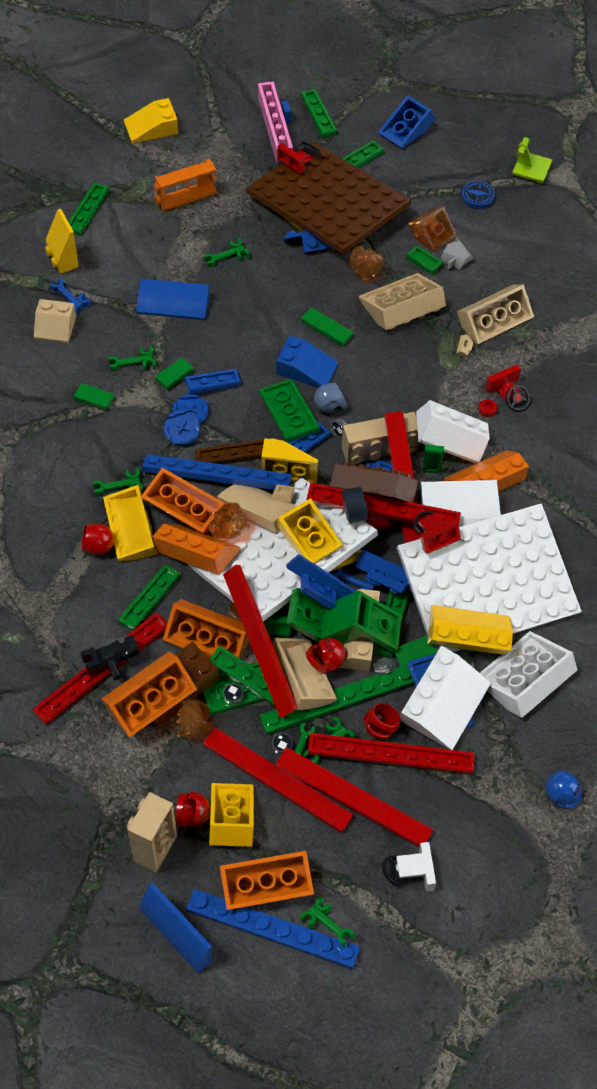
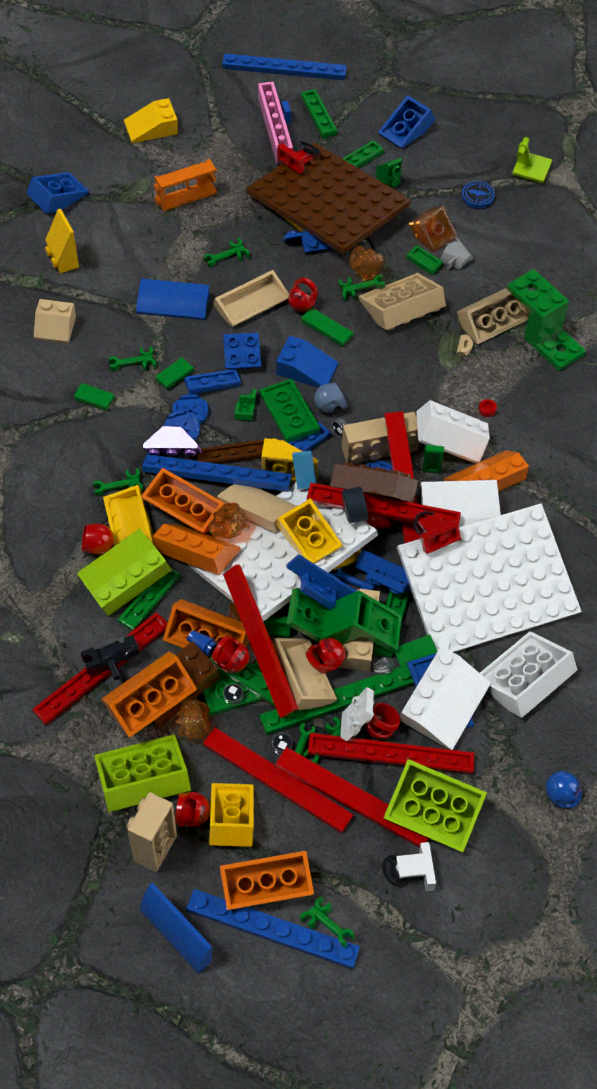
blue bar [50,278,91,314] -> none
green tile [68,182,109,236] -> none
tan tile [272,484,295,503] -> none
yellow slope [427,605,513,655] -> none
red piece [485,364,530,411] -> none
none -> blue slope [26,172,89,213]
none -> lime slope [77,528,172,616]
none -> lime slope [94,734,191,812]
none -> slope [143,427,202,456]
none -> blue cone [187,630,218,657]
none -> red helmet [212,635,249,673]
none -> tan slope [214,270,289,327]
none -> blue plate [222,54,347,80]
none -> blue plate [223,333,261,369]
none -> green slope [234,389,257,421]
none -> red helmet [288,277,318,312]
none -> dark azure tile [292,451,317,489]
none -> green bar [339,274,385,302]
none -> white plate [340,687,374,741]
none -> green slope [376,158,402,188]
none -> lime slope [383,759,487,853]
none -> green bracket [507,269,586,371]

